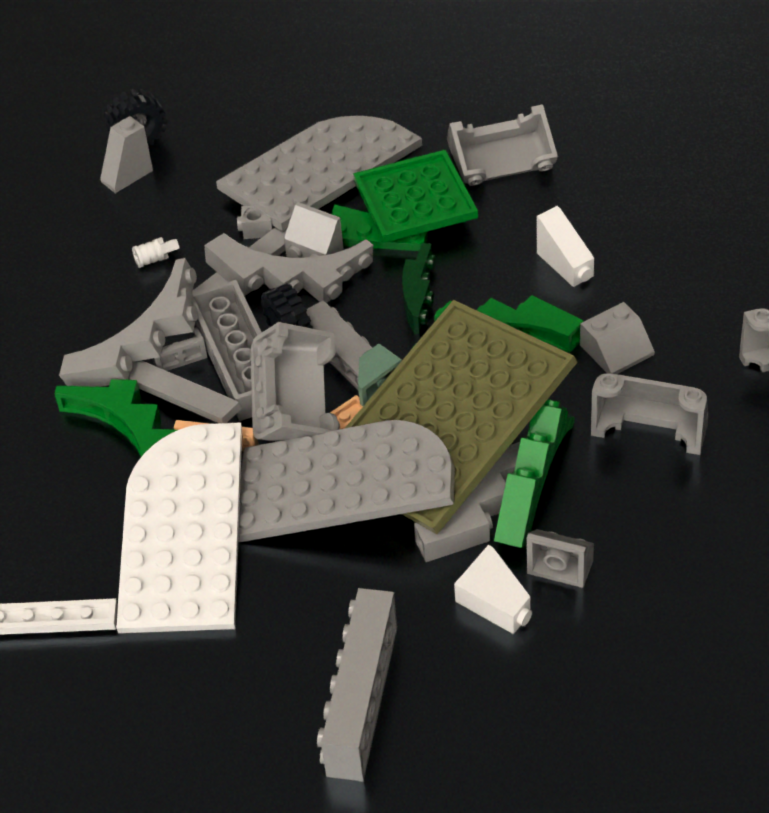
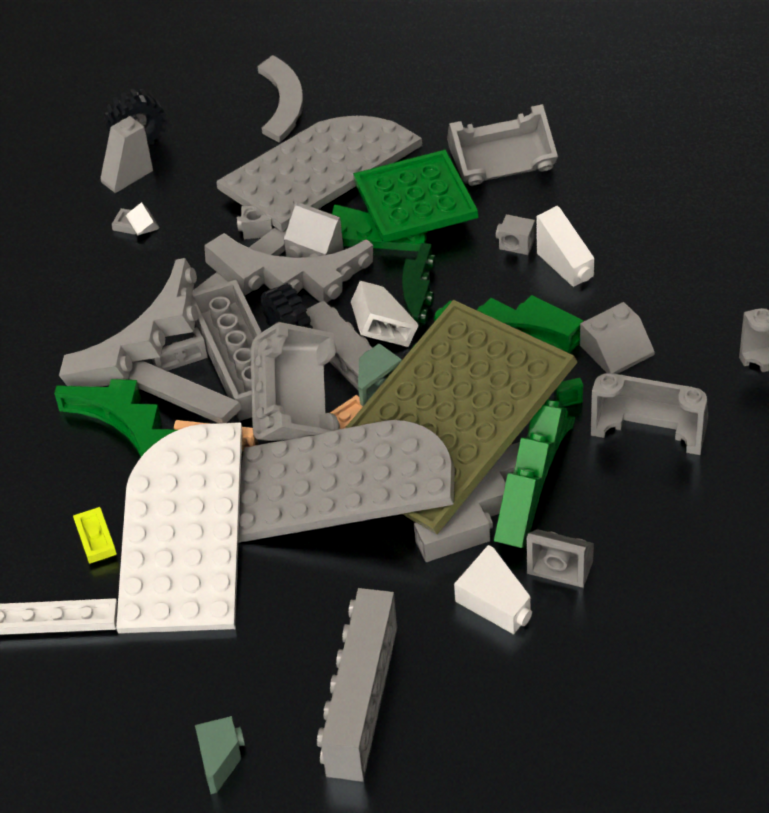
white hinge [132,237,180,268] -> none
none -> neon yellow plate [73,507,117,564]
none -> light grey tile [112,208,136,234]
none -> white slope [126,203,159,235]
none -> sand green slope [195,716,245,794]
none -> light grey tile [258,55,303,143]
none -> white slope [351,281,418,347]
none -> light grey brick [496,214,535,255]
none -> green tile [554,378,583,407]

